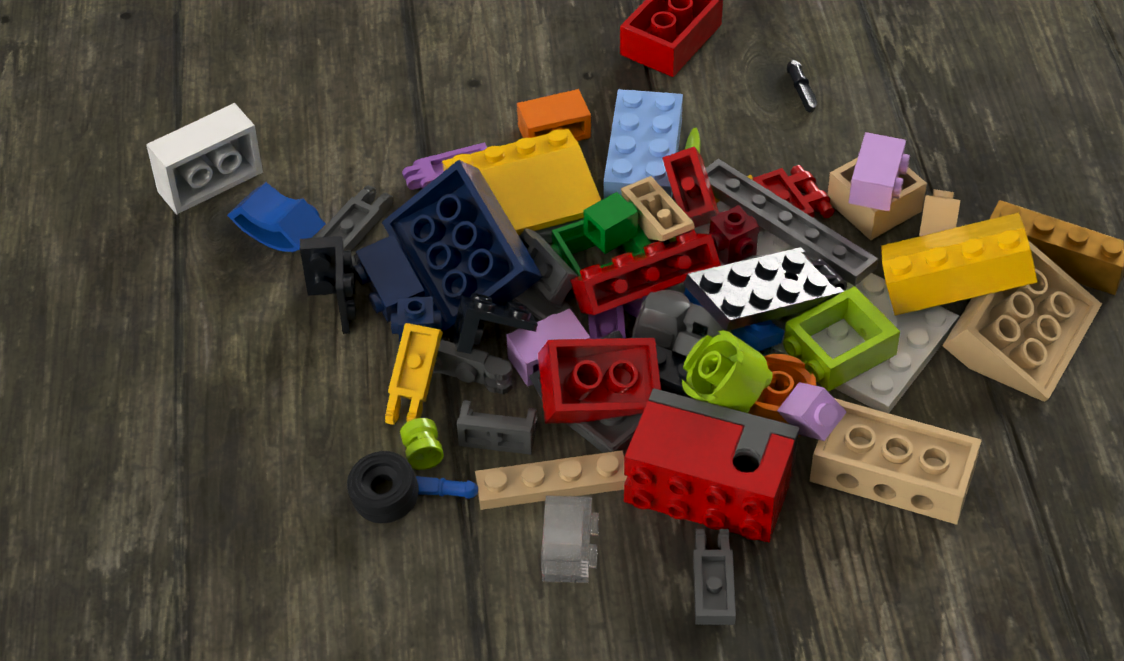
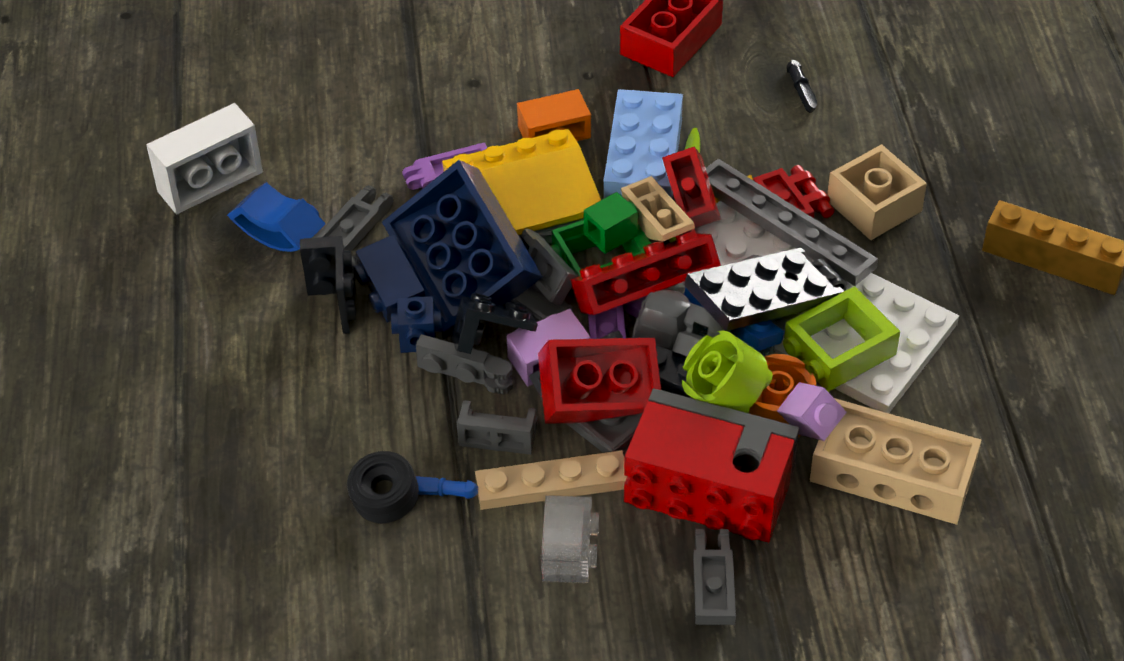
yellow hinge [385,323,443,425] -> none
lime wheel [400,418,444,470] -> none
dark red brick [709,205,760,265] -> none
lavender brick [849,132,910,211] -> none
yellow slope [881,213,1038,316] -> none
tan slope [919,189,960,236] -> none
tan slope [942,241,1102,402] -> none

